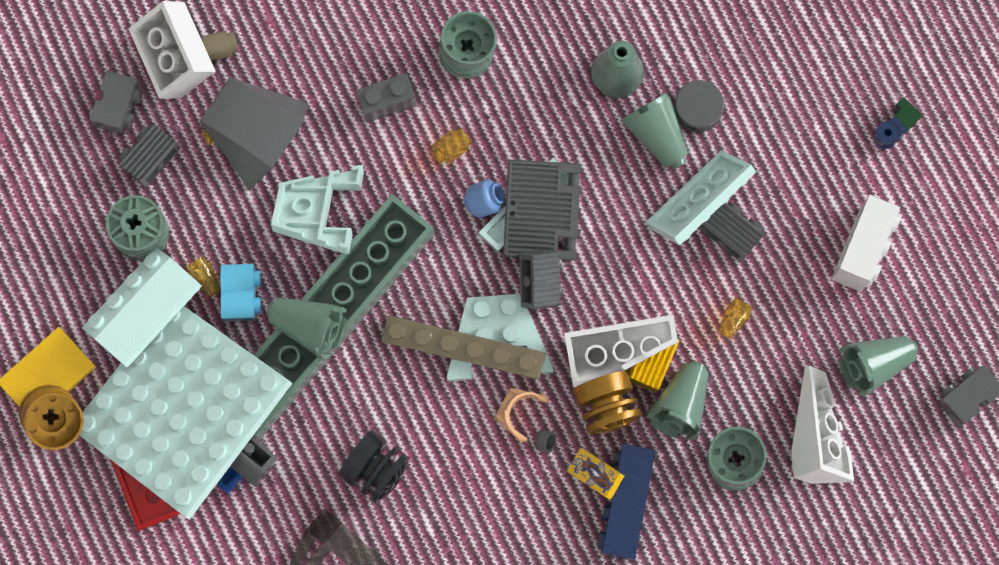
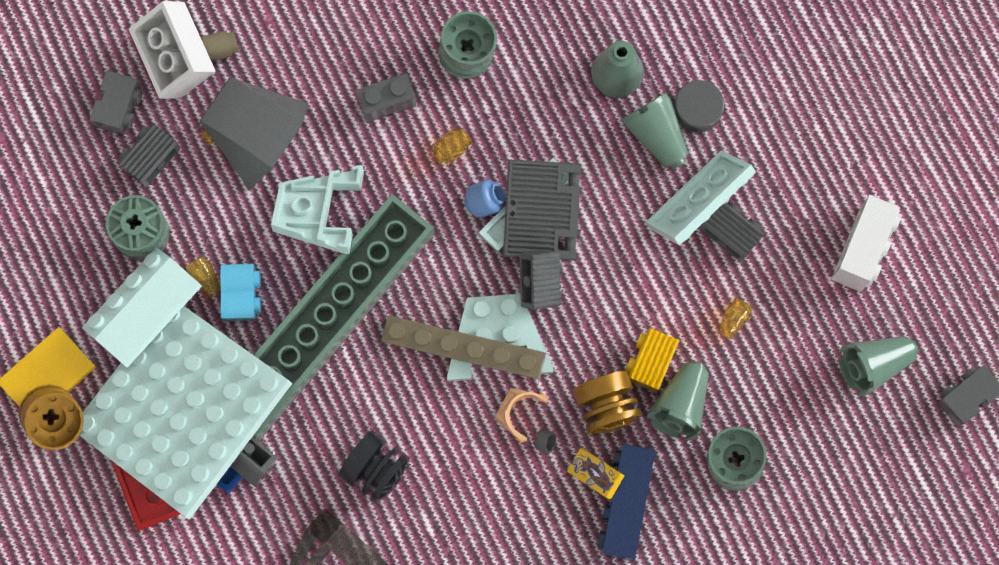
sand green cone [266,297,347,360] -> none
white wedge [564,315,678,388] -> none
white wedge [791,366,854,484] -> none
leg [873,97,923,149] -> none

